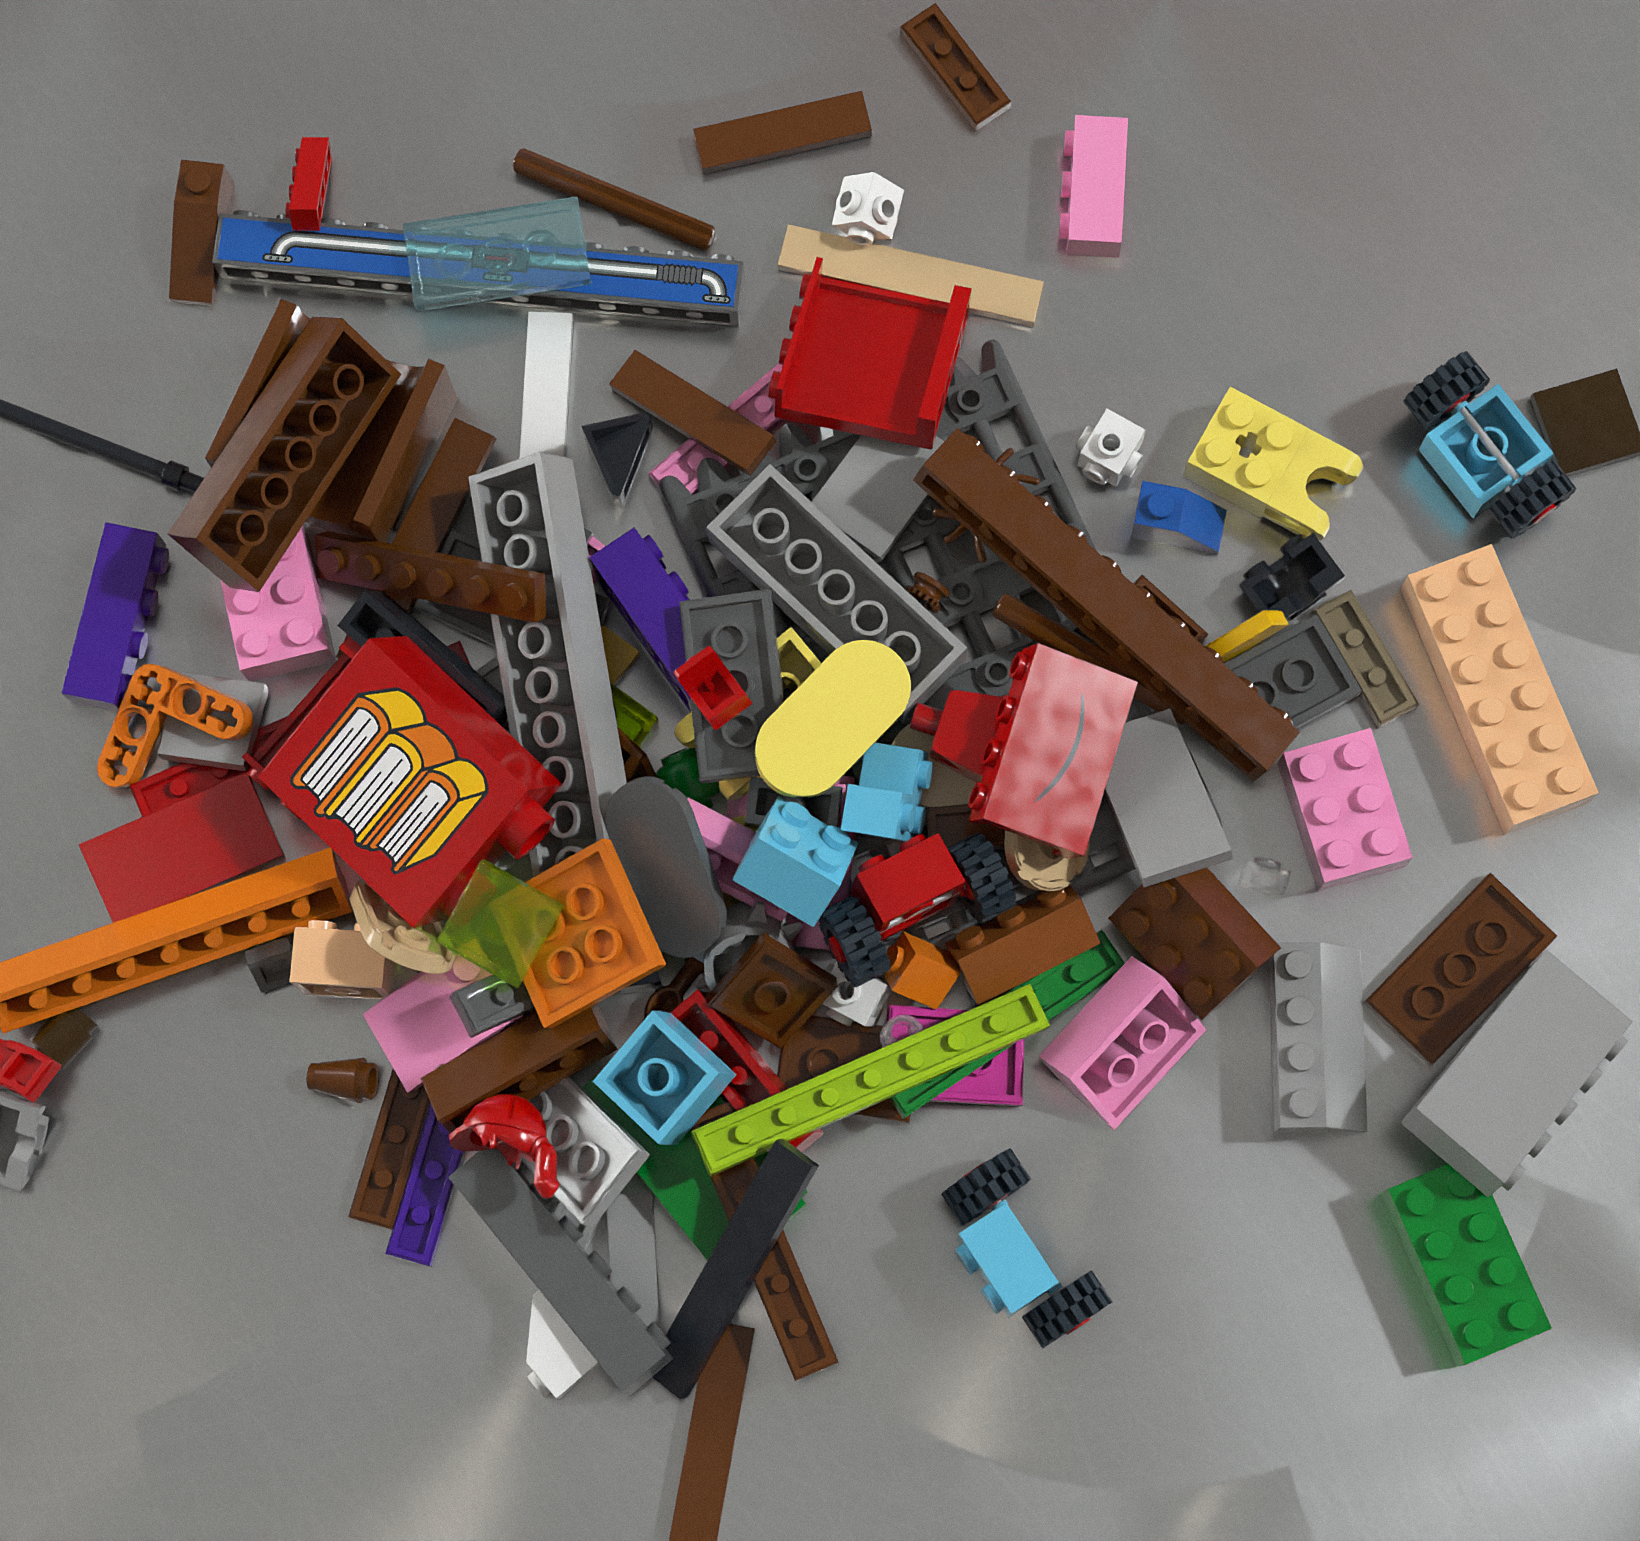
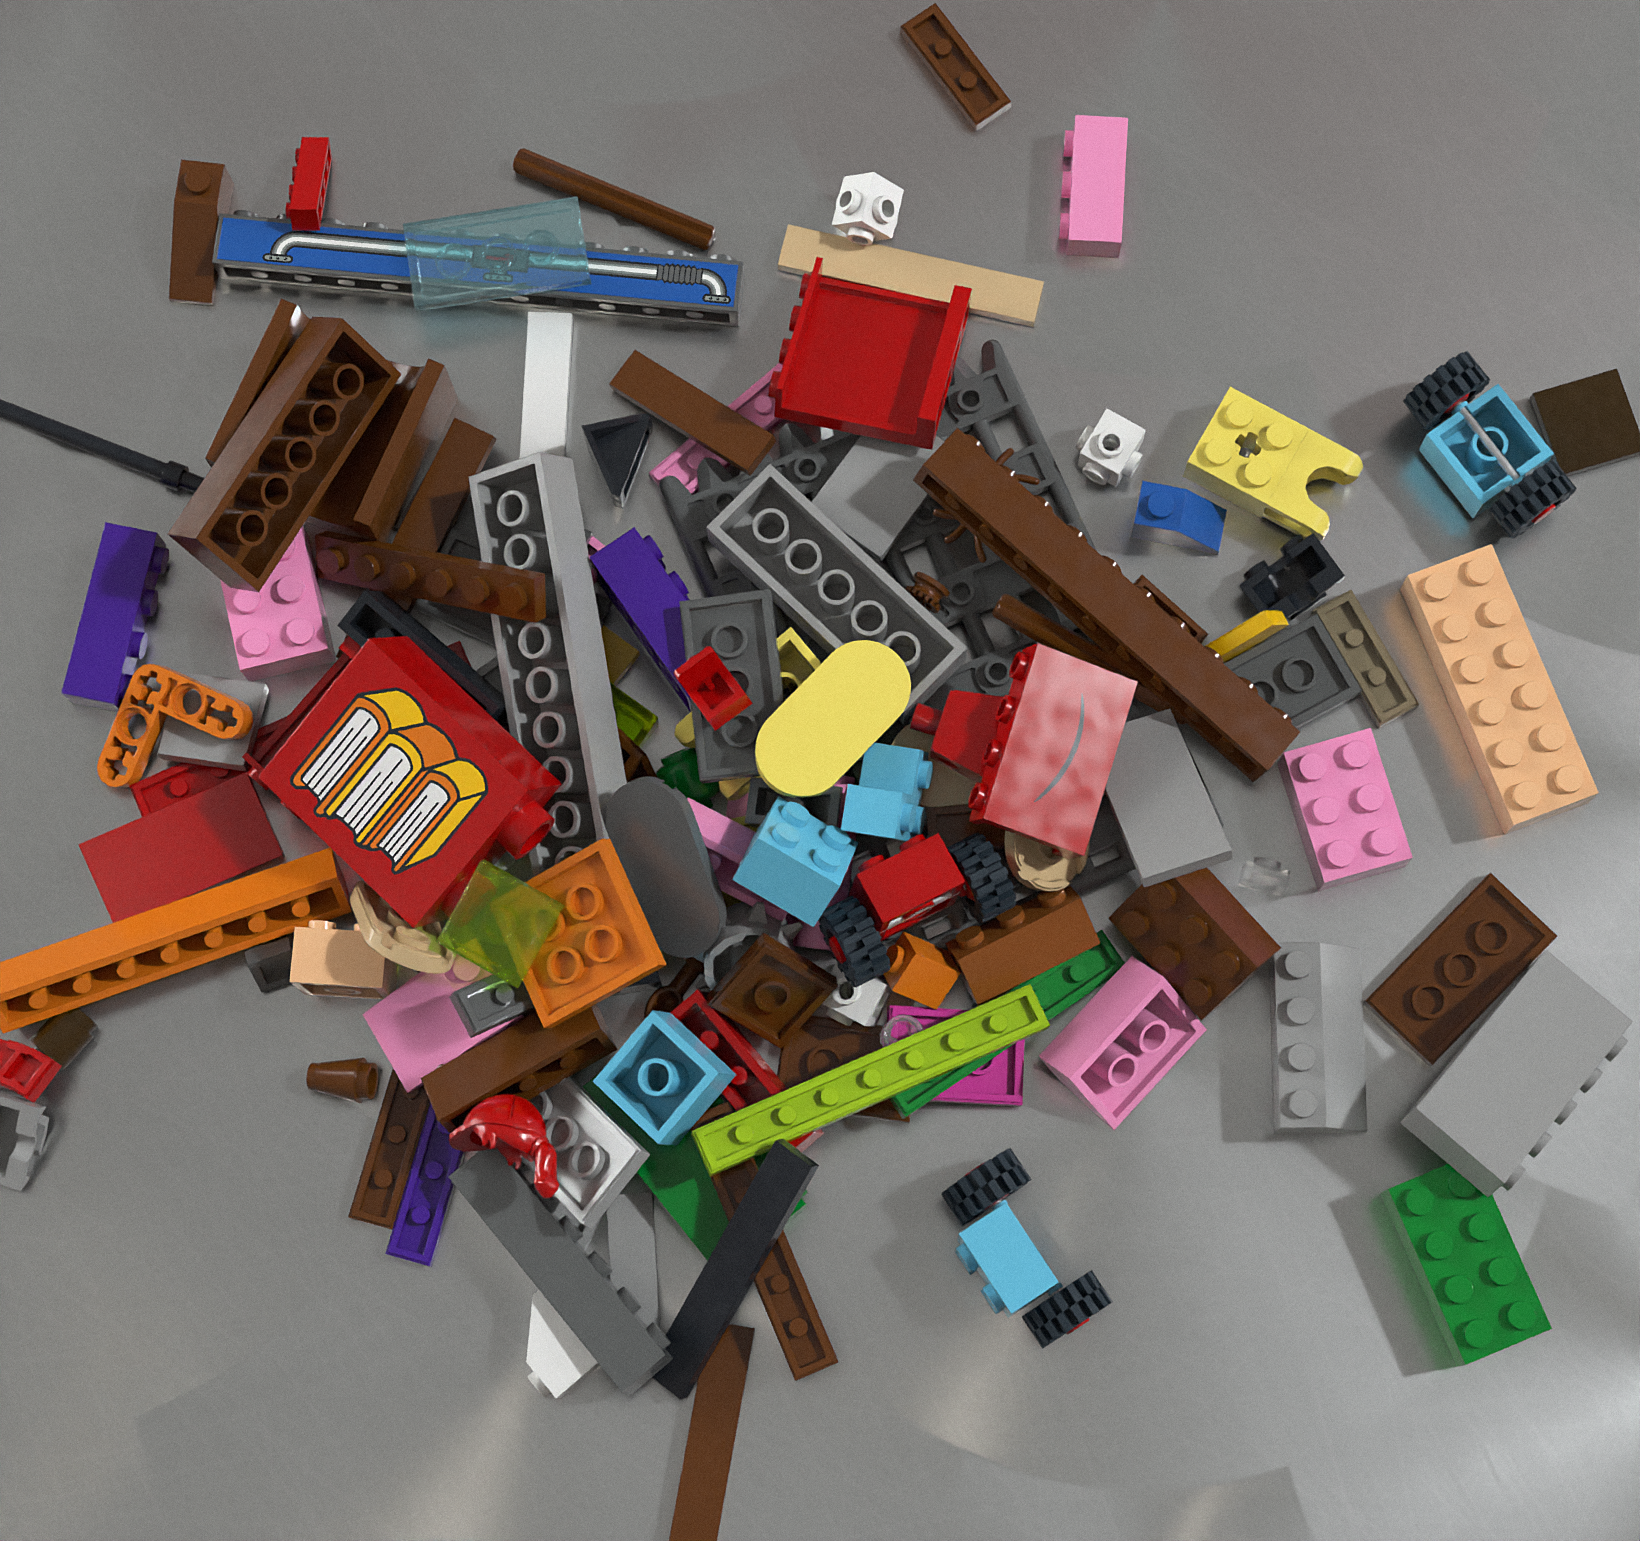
reddish brown tile [693,91,872,174] -> none

